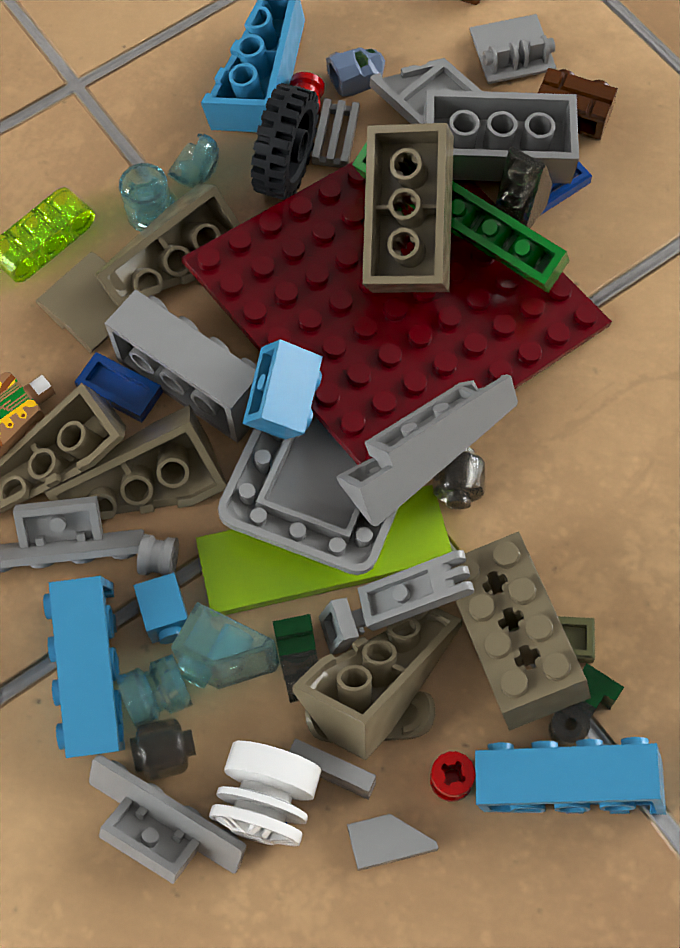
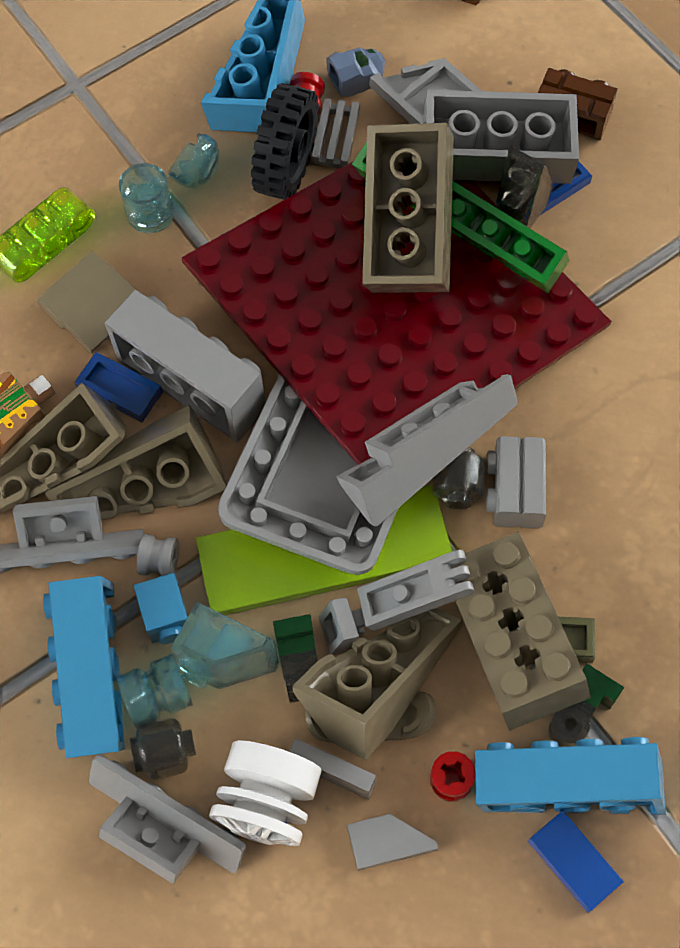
dark tan wedge [94,184,240,307] -> none
brick [243,339,323,440] -> none
light grey hinge [469,14,556,84] -> none
none -> light grey brick [486,436,546,529]
none -> blue tile [528,810,624,913]

